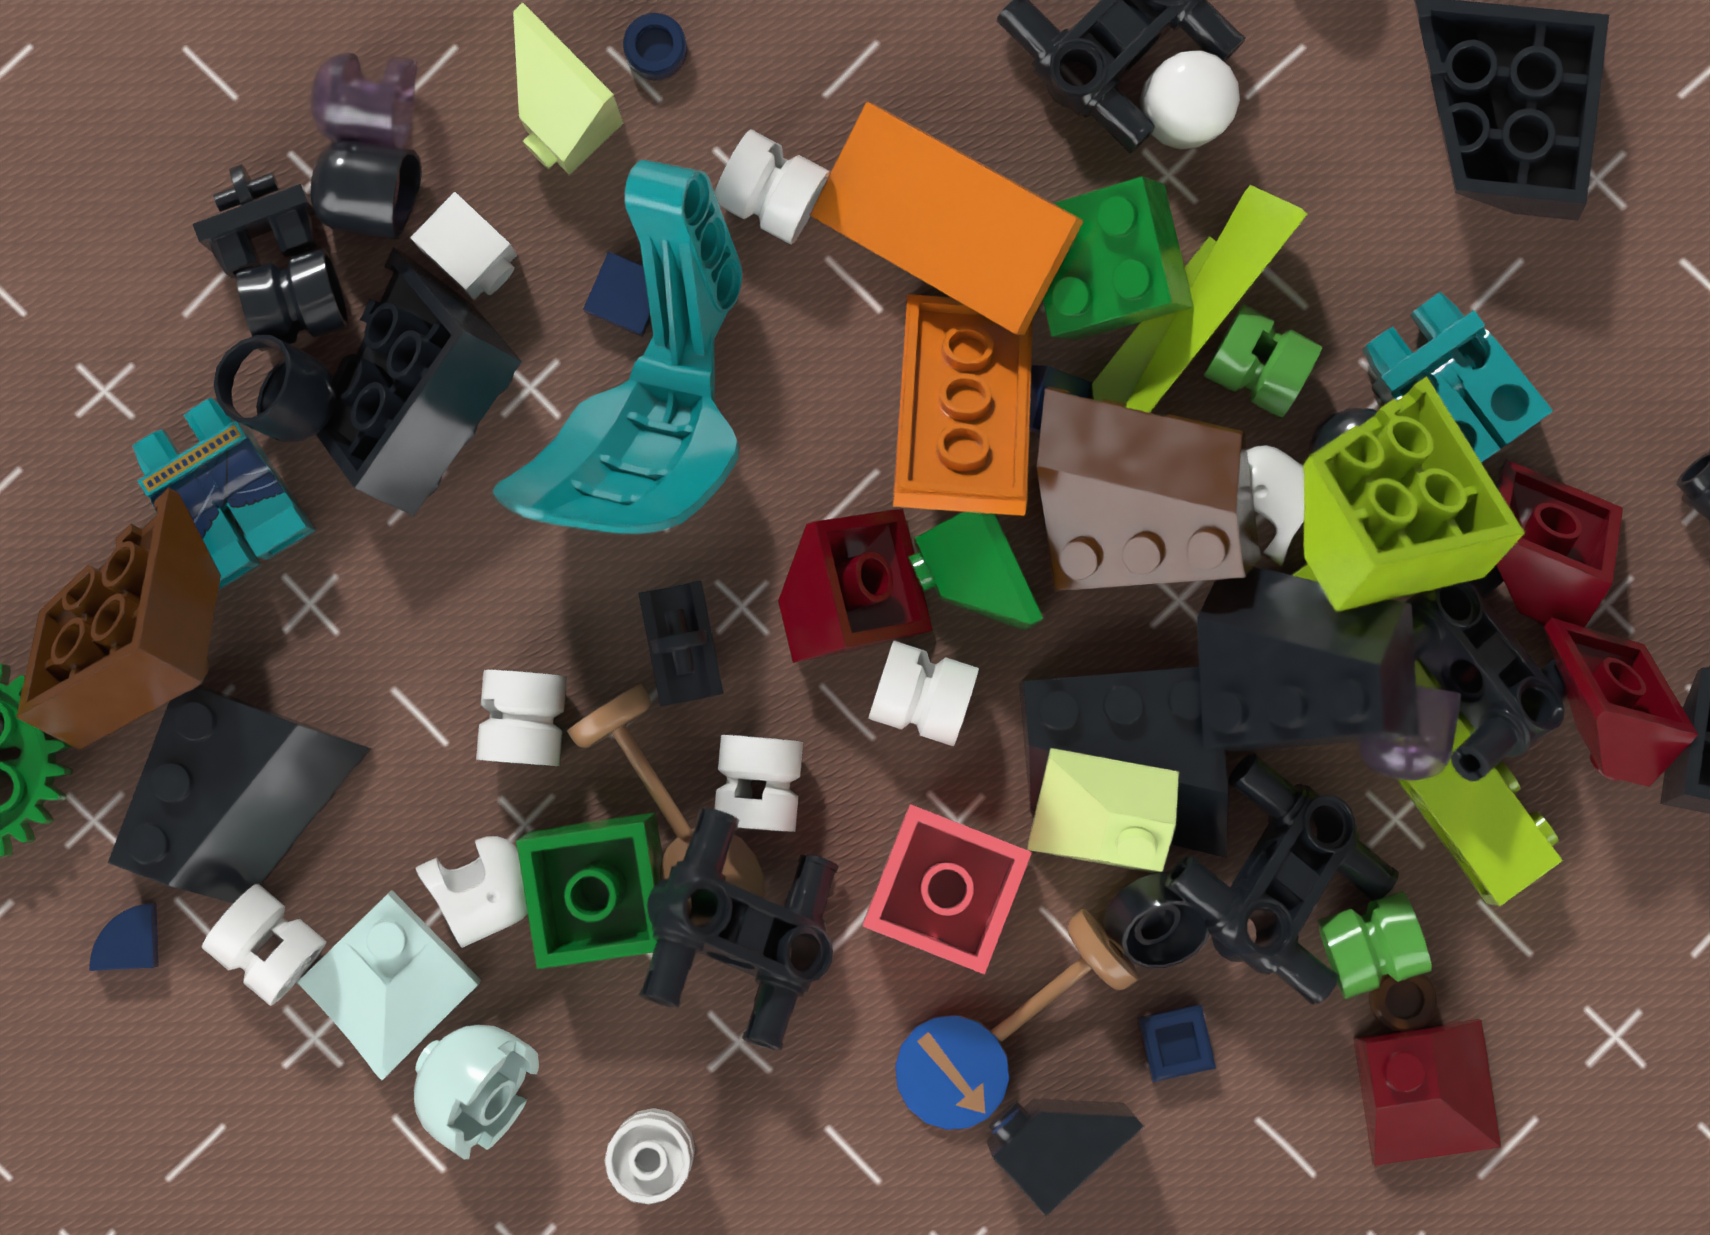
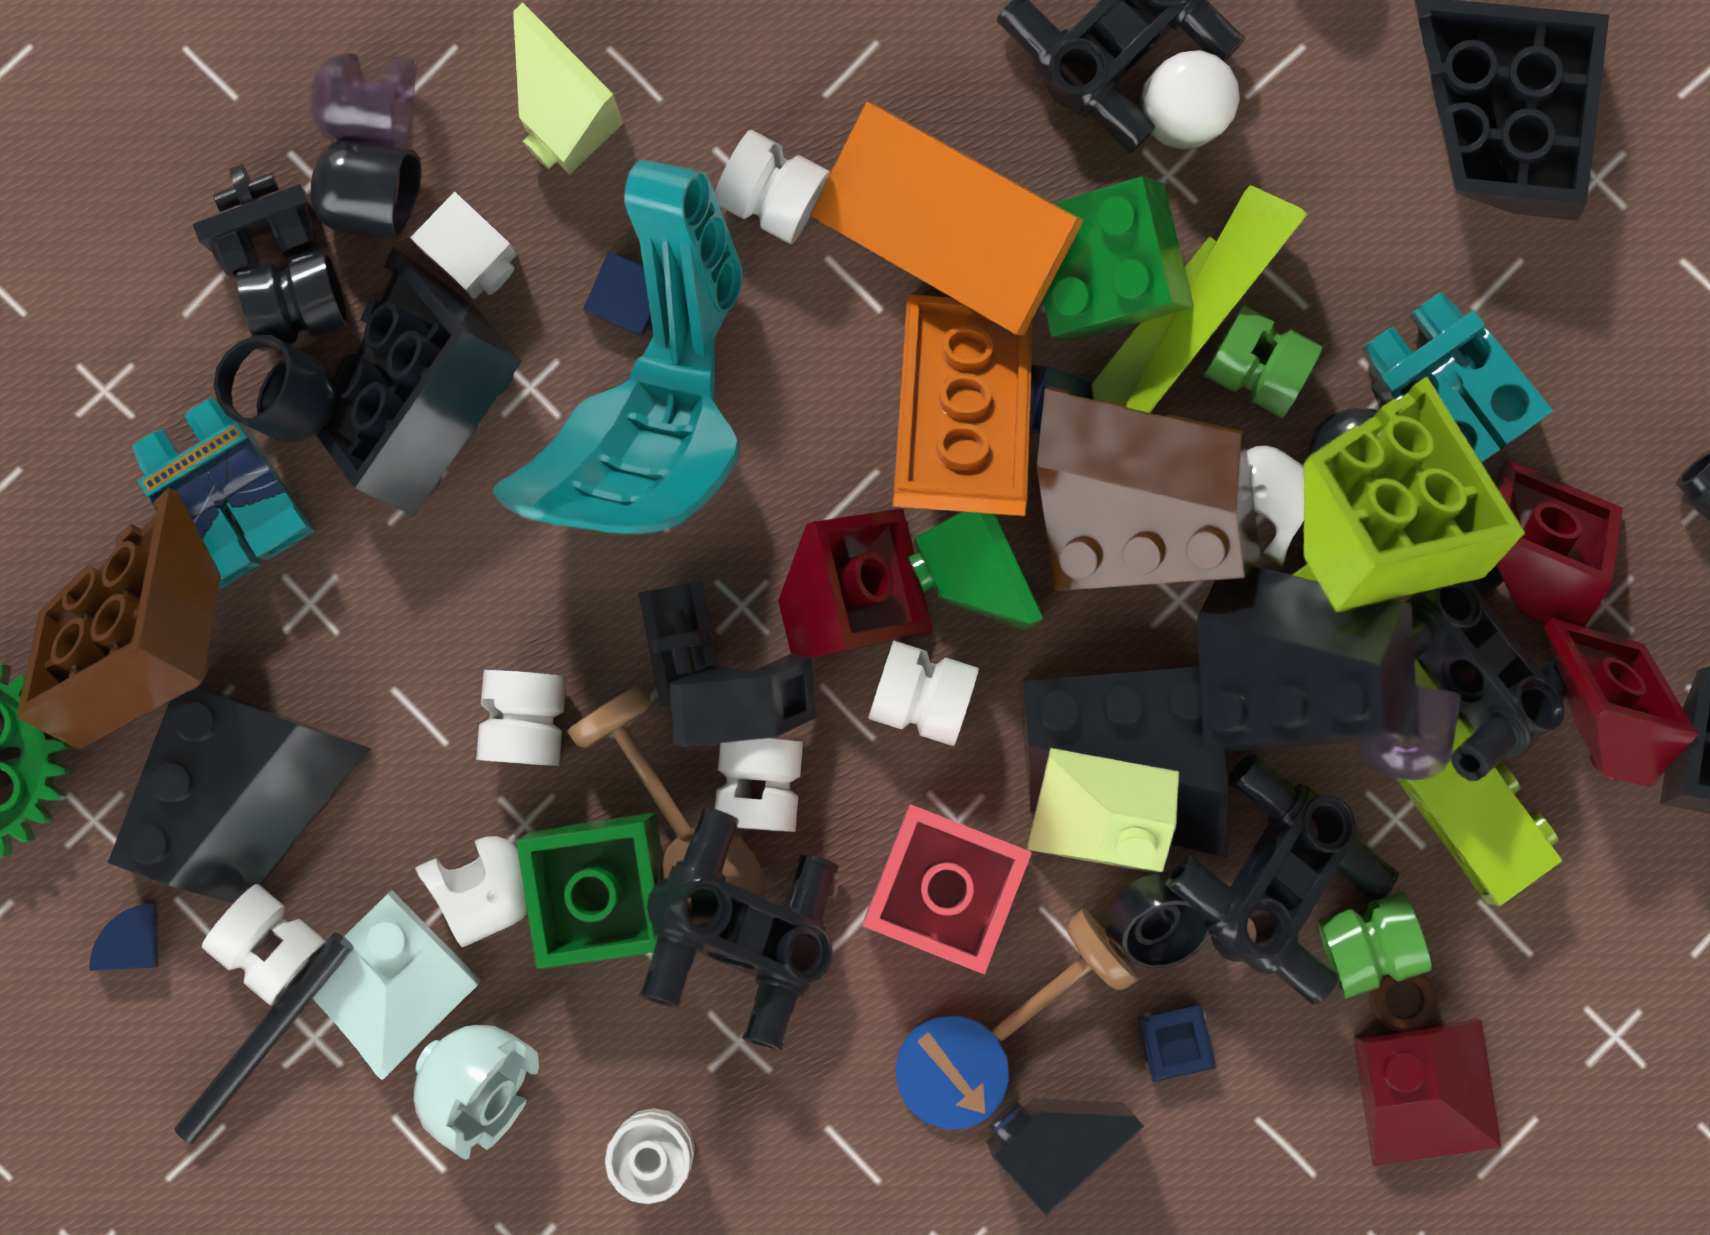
dark blue tile [623,13,687,80] -> none
none -> black bar [174,932,354,1144]
none -> black slope [669,654,816,747]

